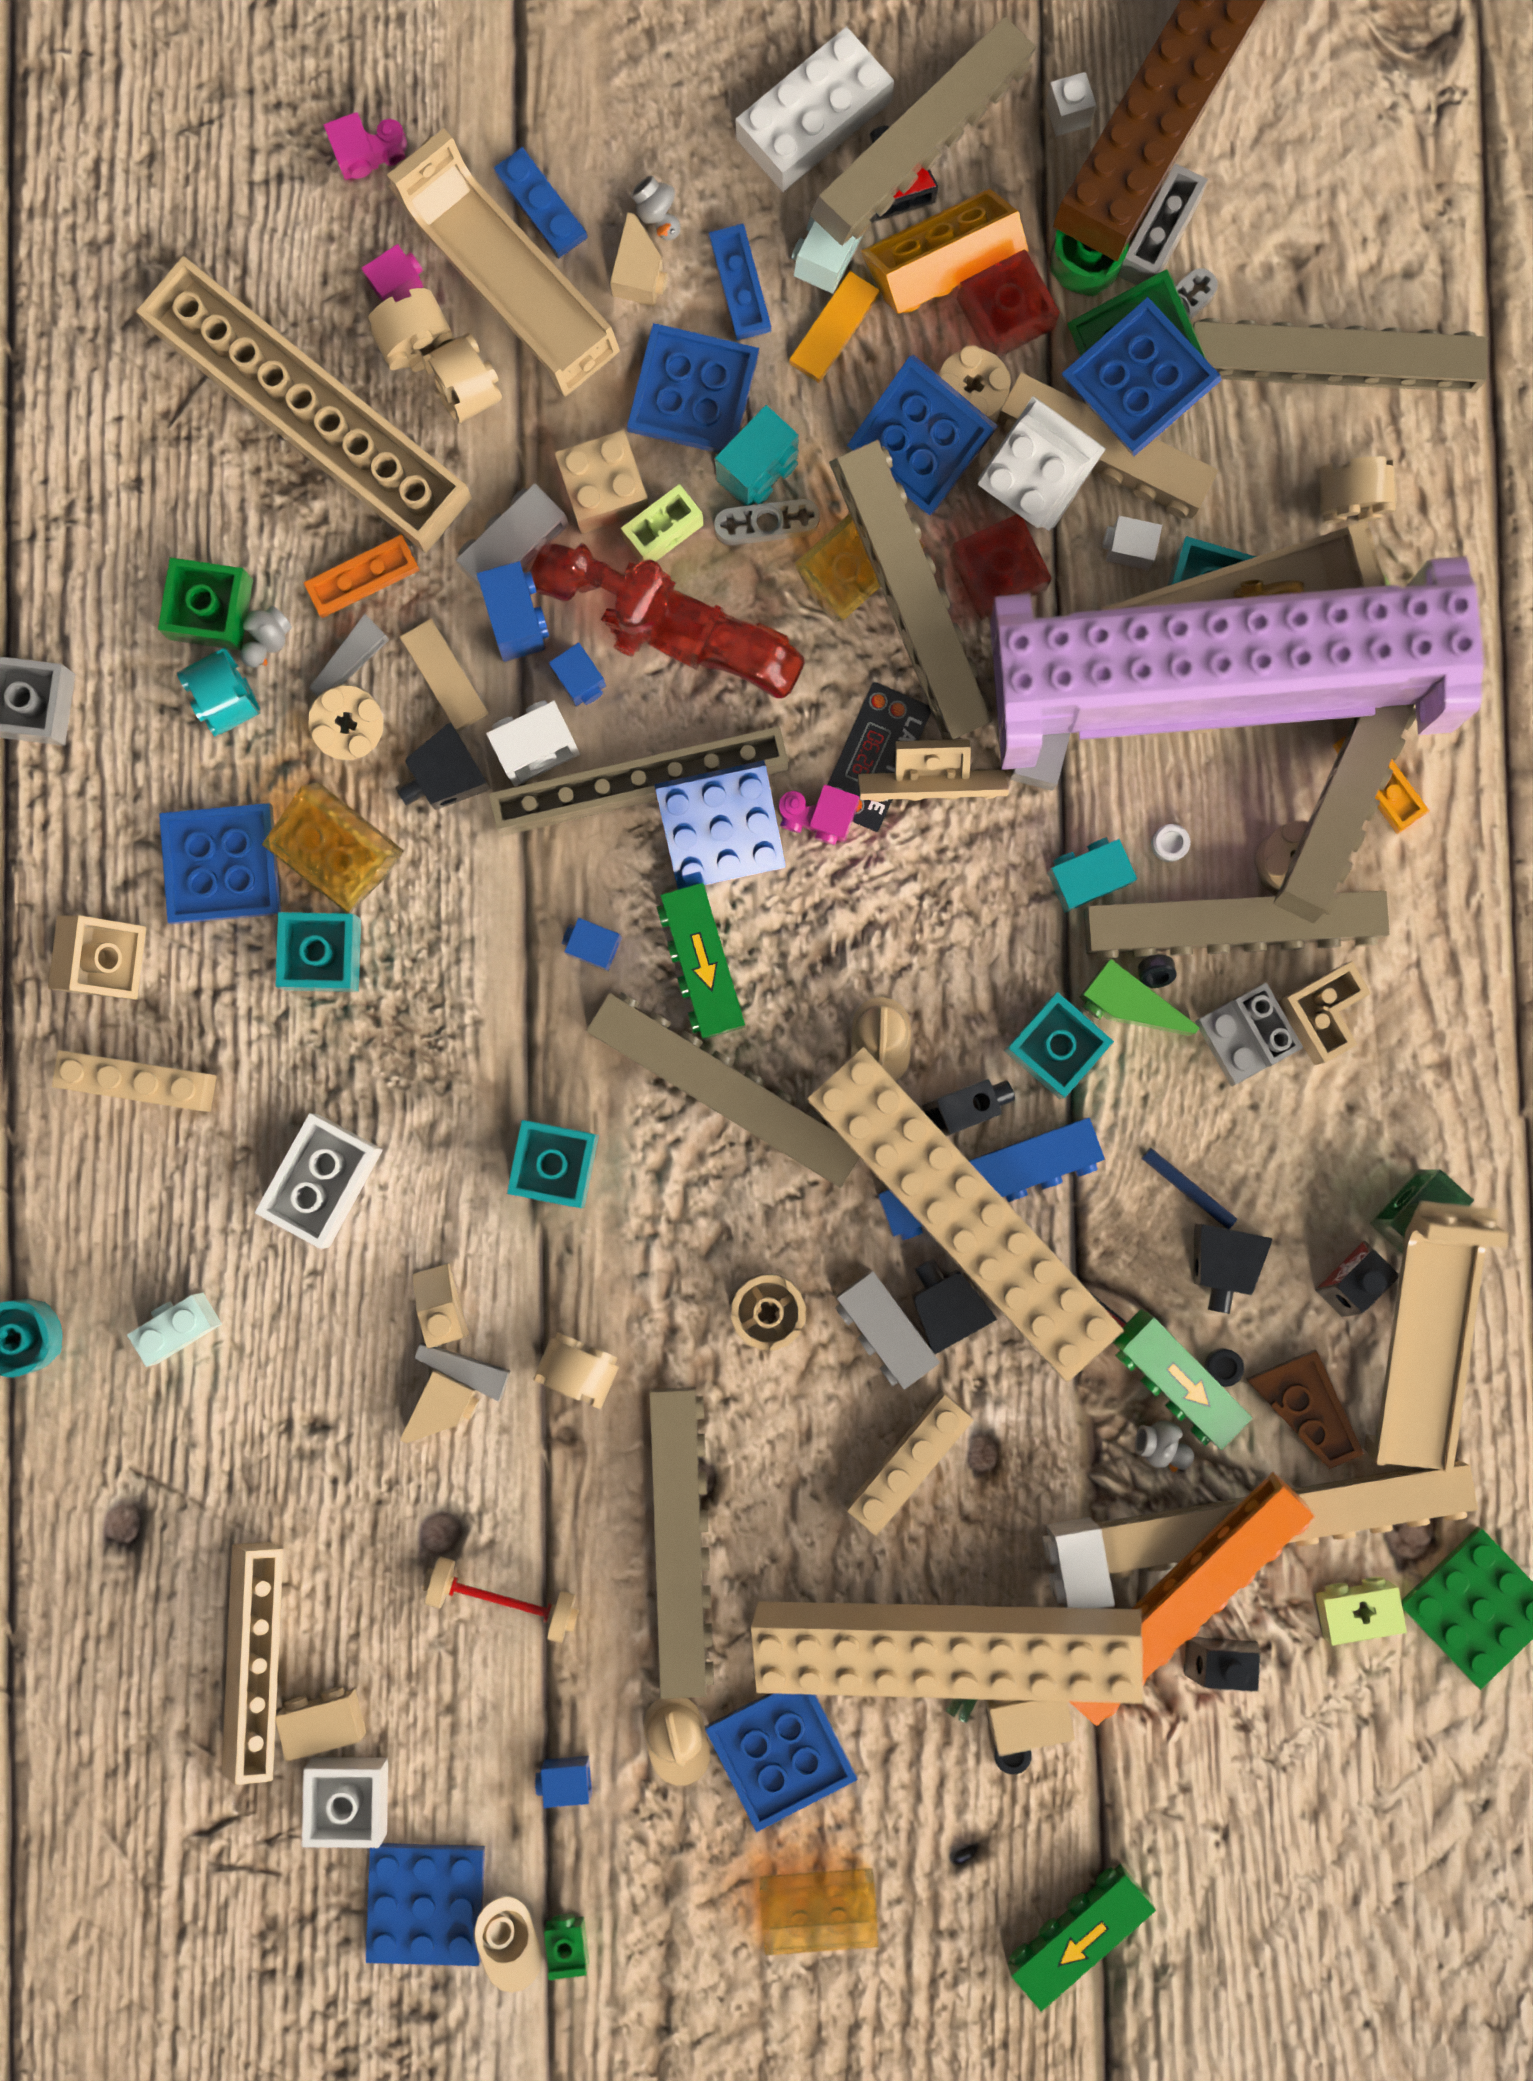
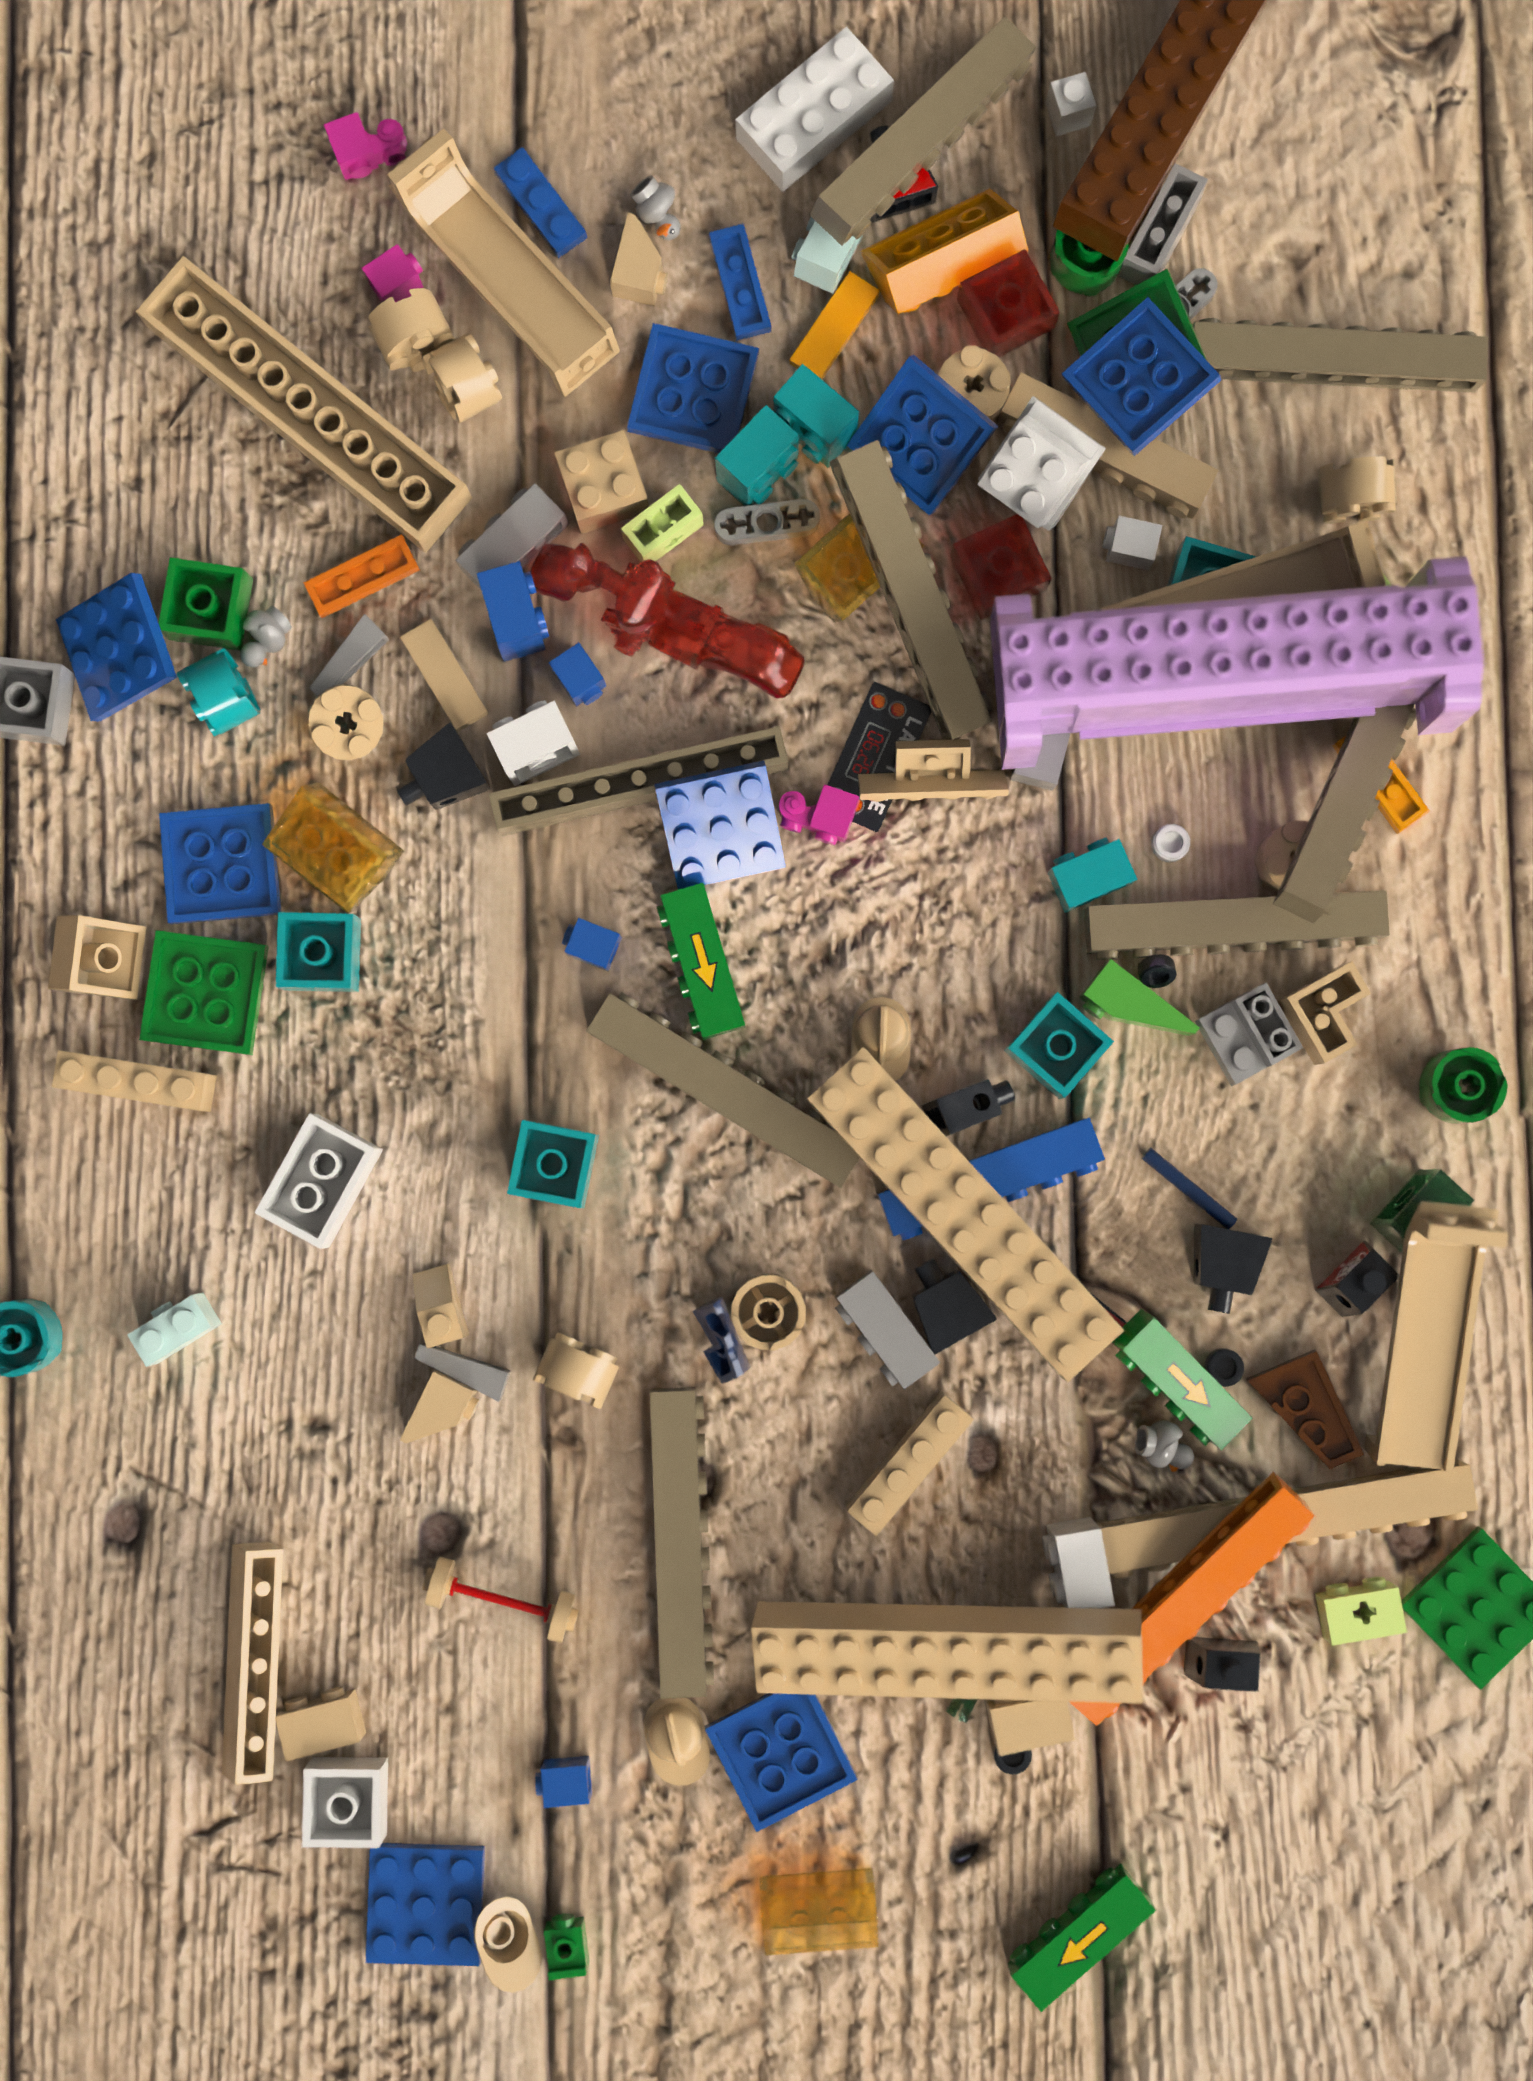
pearl gold plate [1233,579,1304,599] -> none
none -> blue plate [56,573,177,721]
none -> green plate [139,930,269,1056]
none -> dark blue slope [693,1297,751,1384]
none -> teal brick [773,364,859,468]
none -> green brick [1419,1047,1508,1124]

